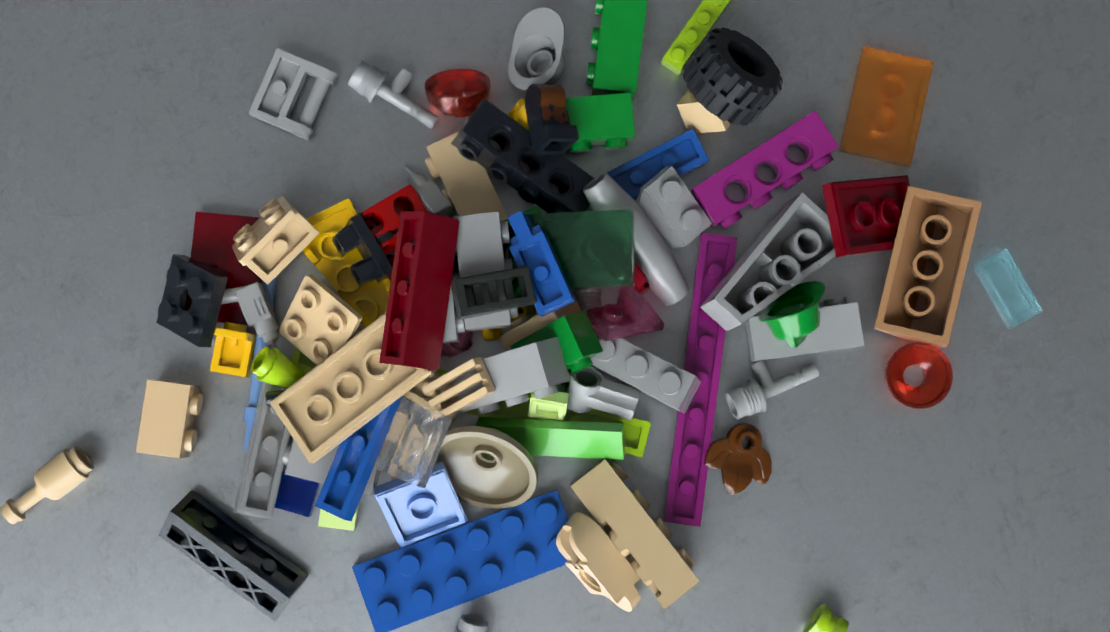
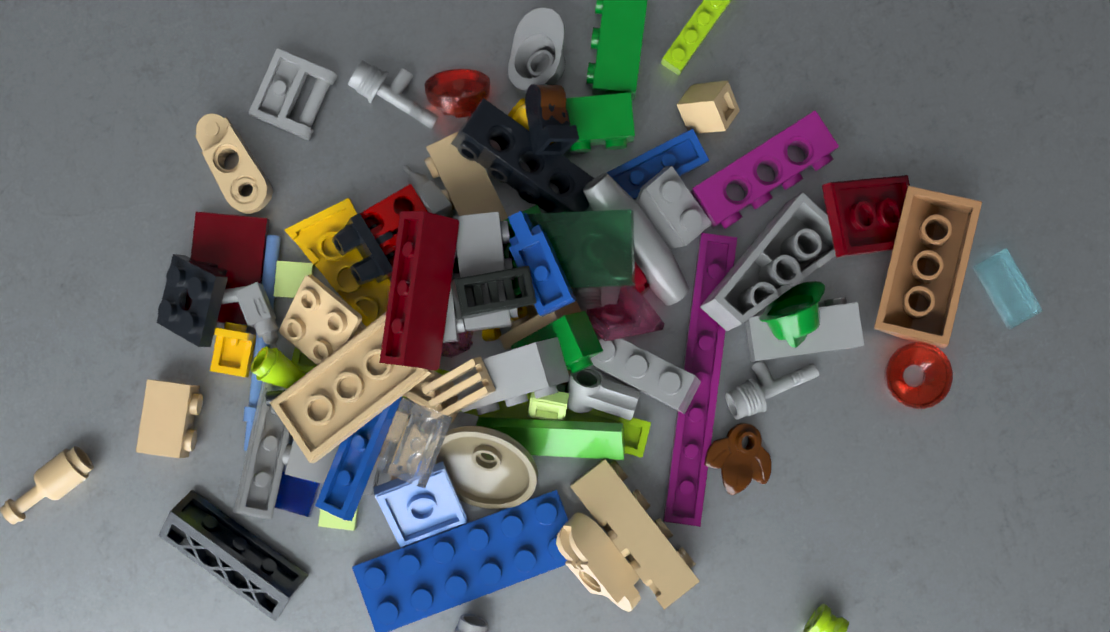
tan bracket [232,196,319,285] -> none
black tyre [682,27,783,126] -> none
clear orange tile [839,46,934,167] -> none
none -> tan piece [195,113,273,214]
none -> yellowish green tile [274,260,315,299]

